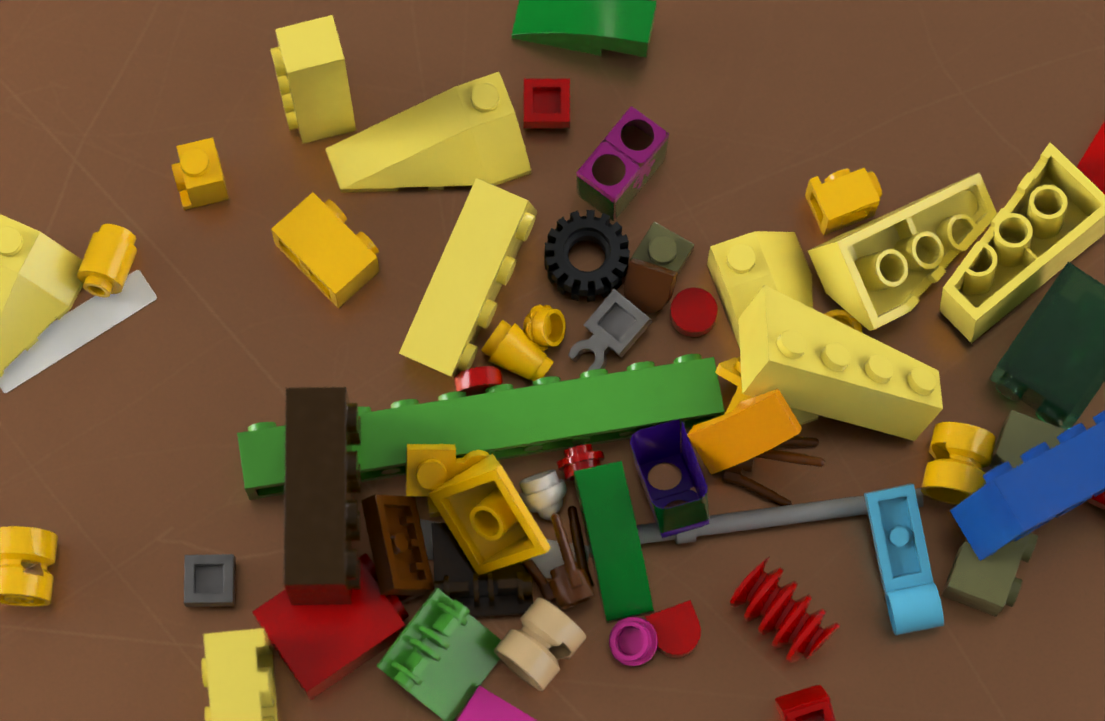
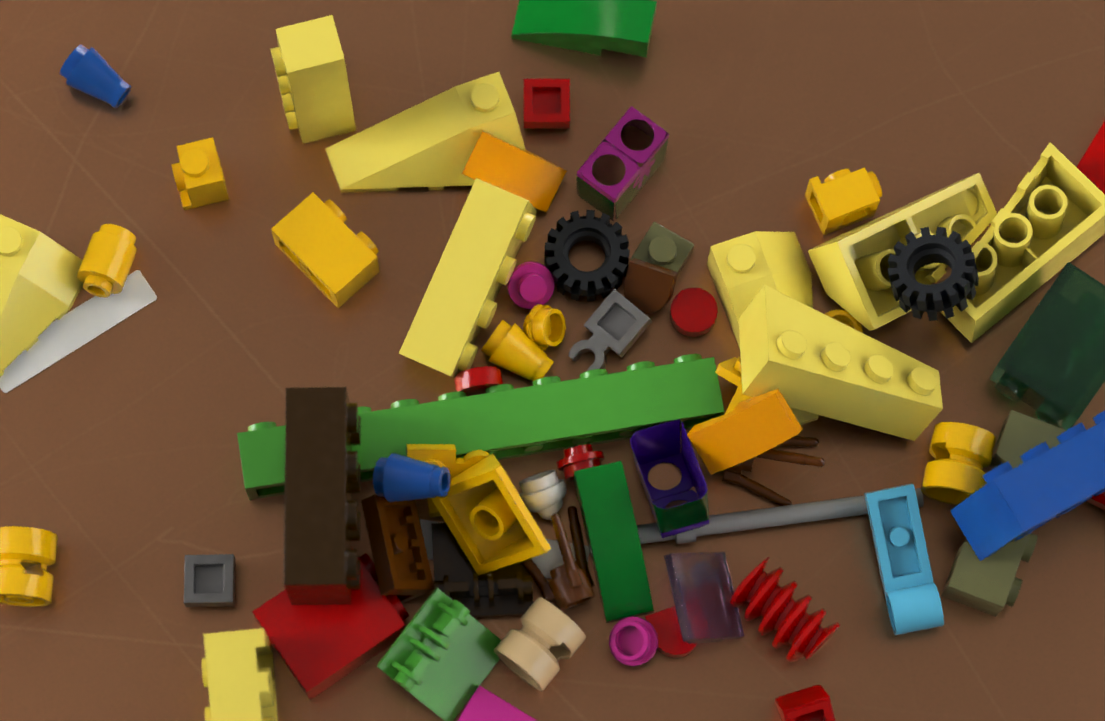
none -> blue cone [60,44,132,109]
none -> blue cone [373,453,450,502]
none -> light orange slope [462,130,567,212]
none -> dark pink plate [507,262,555,309]
none -> piece [664,552,744,644]
none -> black tyre [888,227,979,321]

